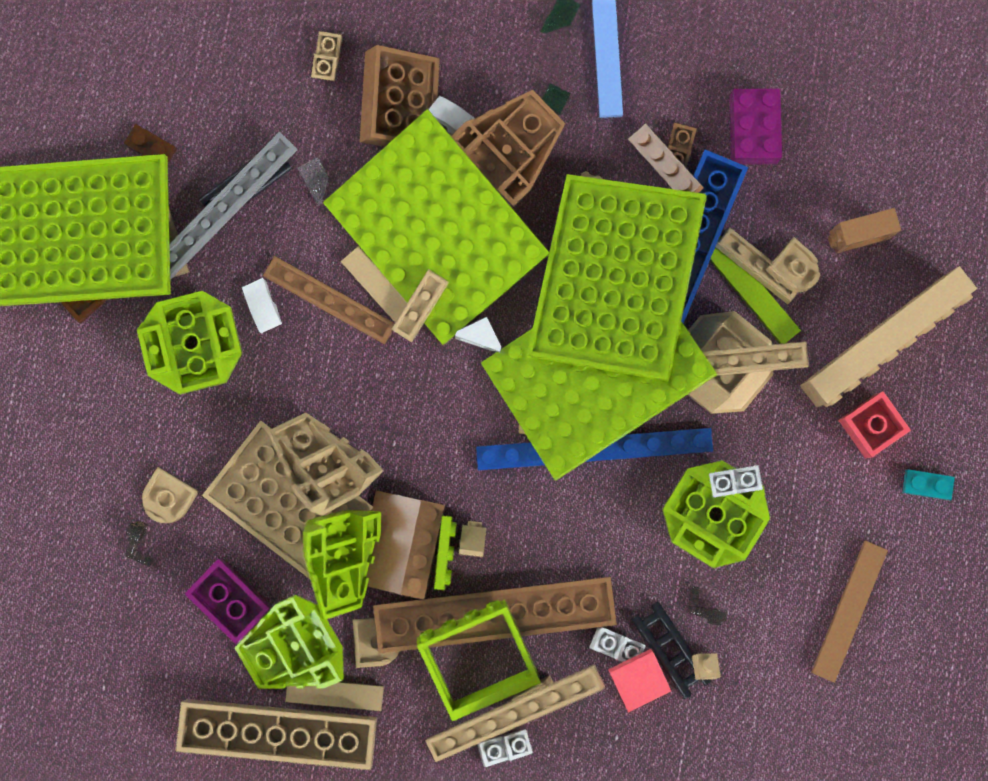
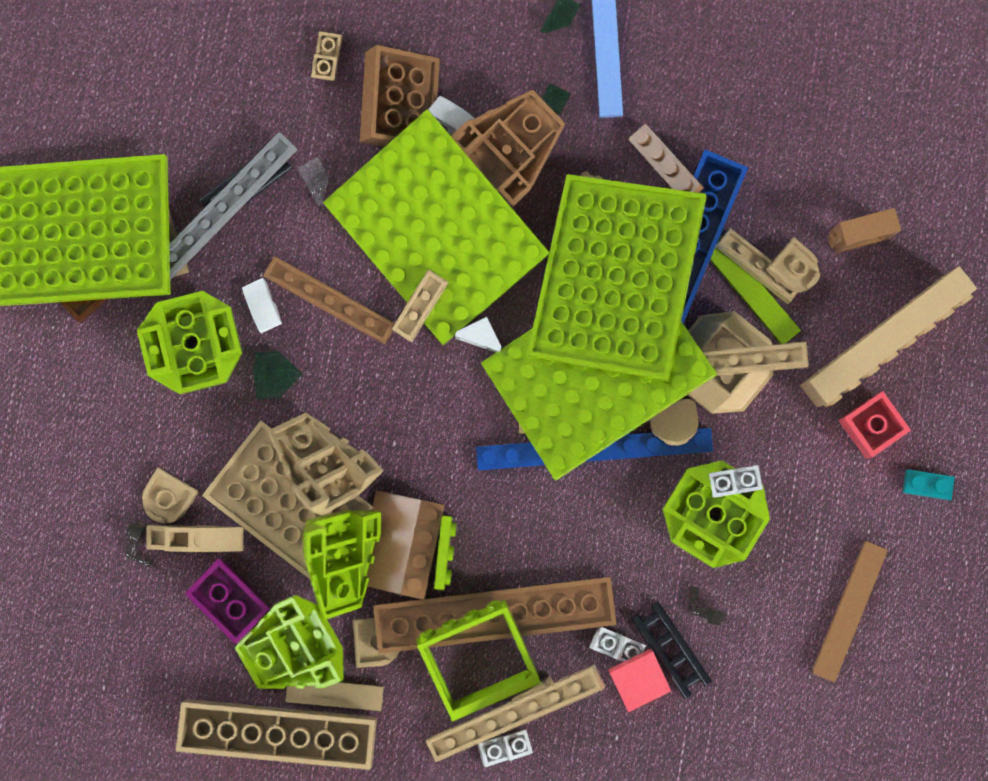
reddish brown plate [124,124,177,163] -> none
tan tile [341,246,407,322] -> none
tan slope [459,521,486,557] -> none
medium nougat slope [667,123,697,168] -> none
tan plate [692,653,721,680] -> none
magenta brick [729,89,782,164] -> none
none -> tan slope [146,525,243,552]
none -> clear green plate [254,351,303,399]
none -> tan tile [650,399,698,446]

